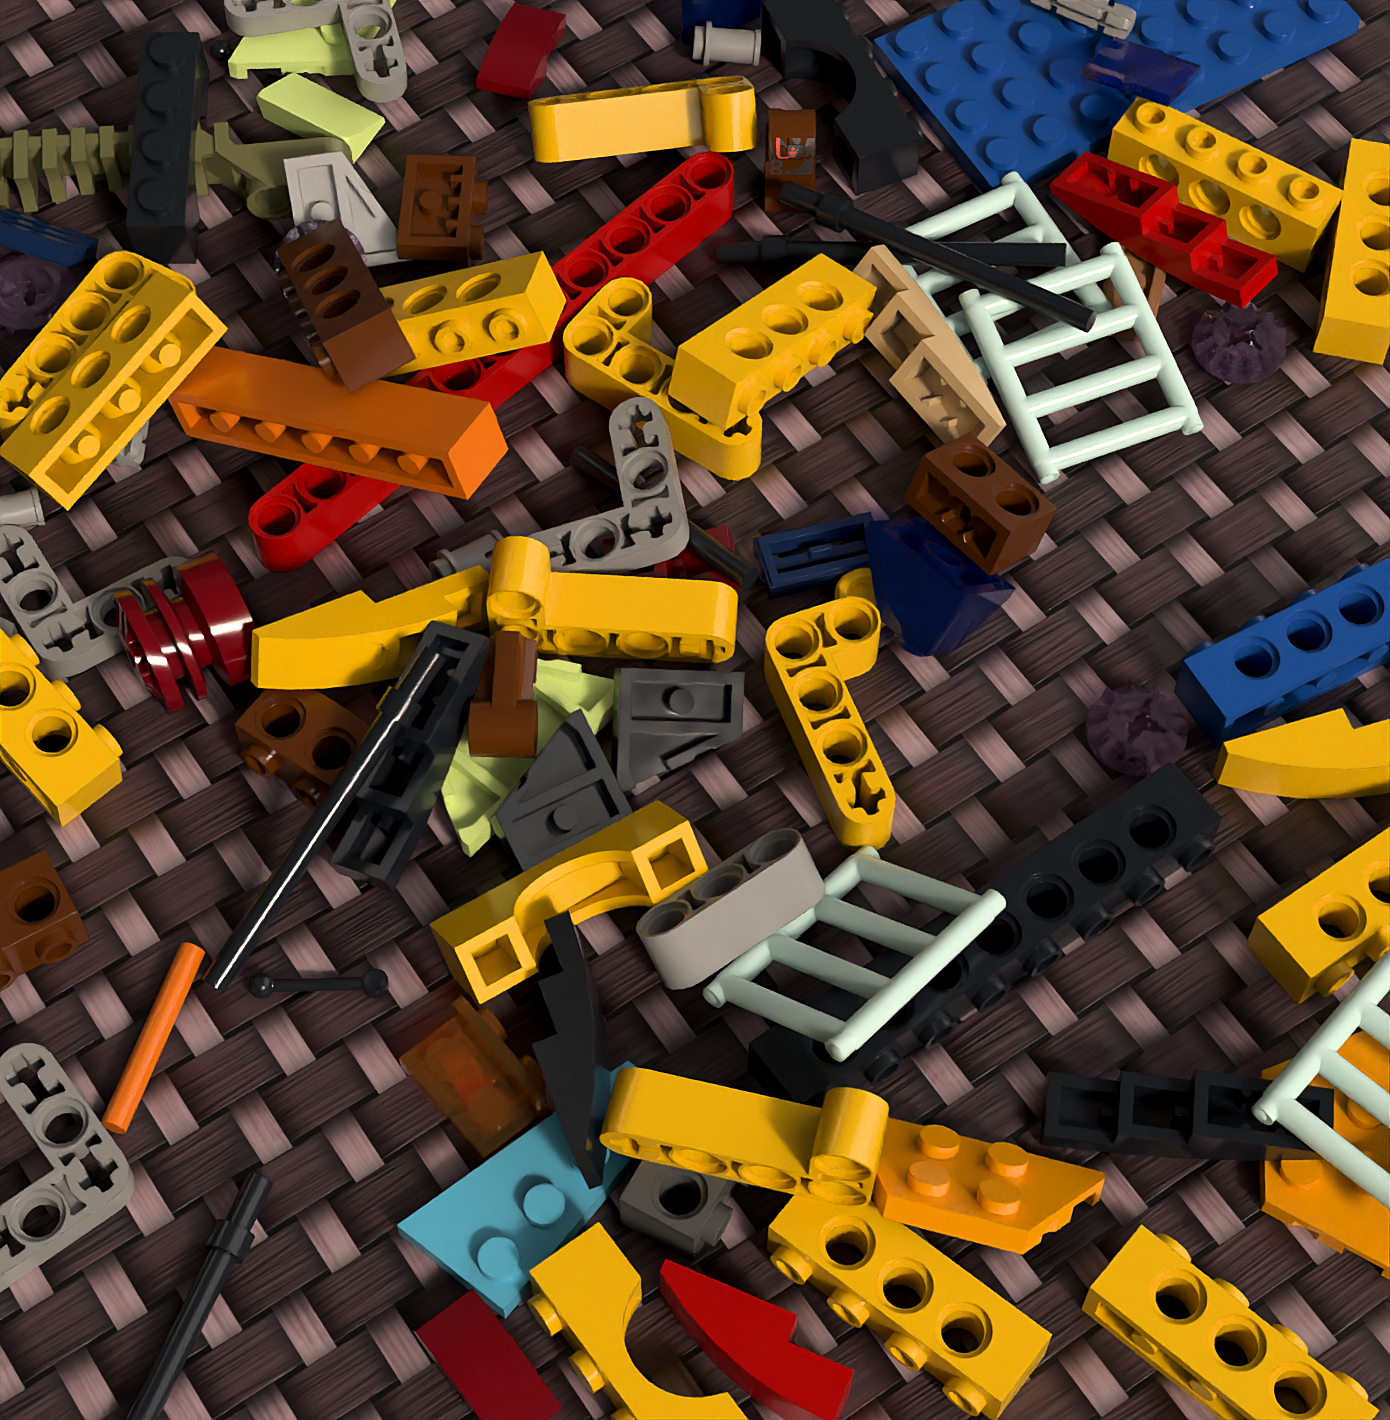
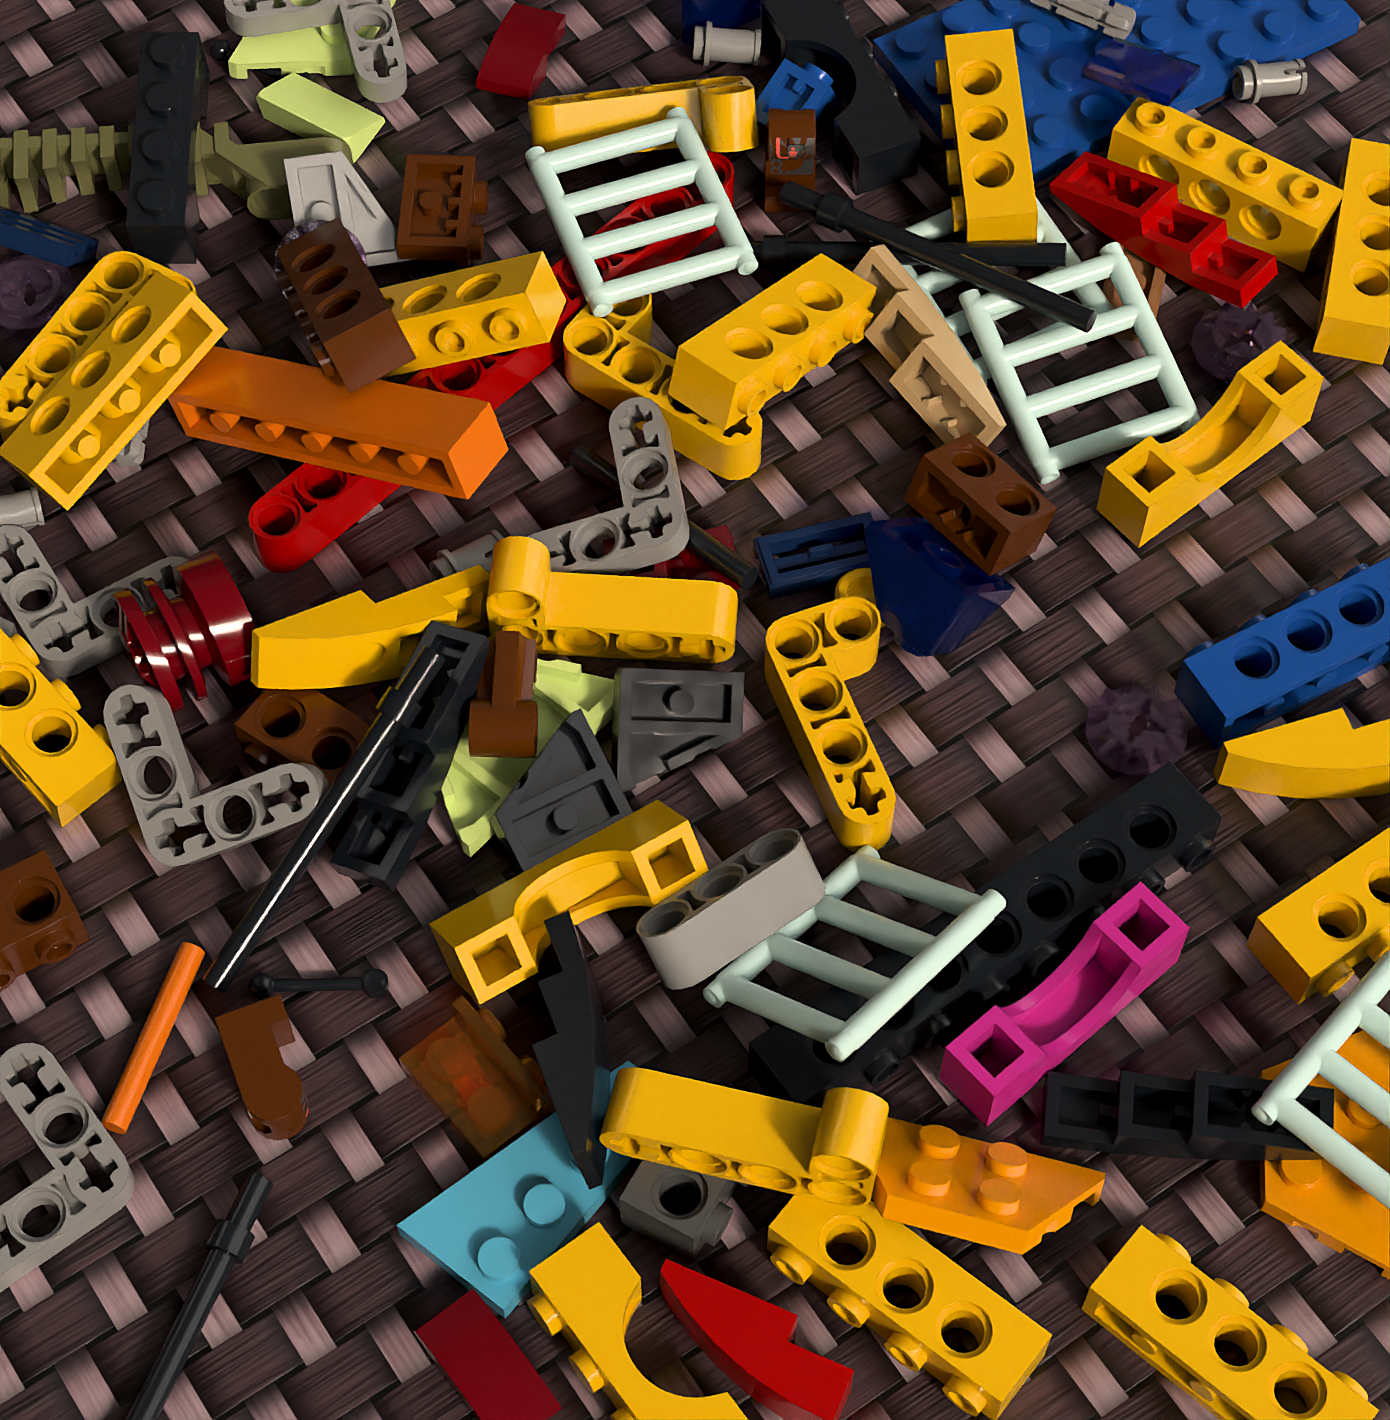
none -> light grey beam [103,684,329,867]
none -> reddish brown leg [215,994,310,1141]
none -> light aqua bar [525,107,758,317]
none -> blue bracket [755,58,841,130]
none -> yellow brick [935,29,1038,243]
none -> dark pink arch [939,882,1190,1127]
none -> yellow arch [1096,340,1324,548]
none -> light grey pin [1231,58,1308,105]

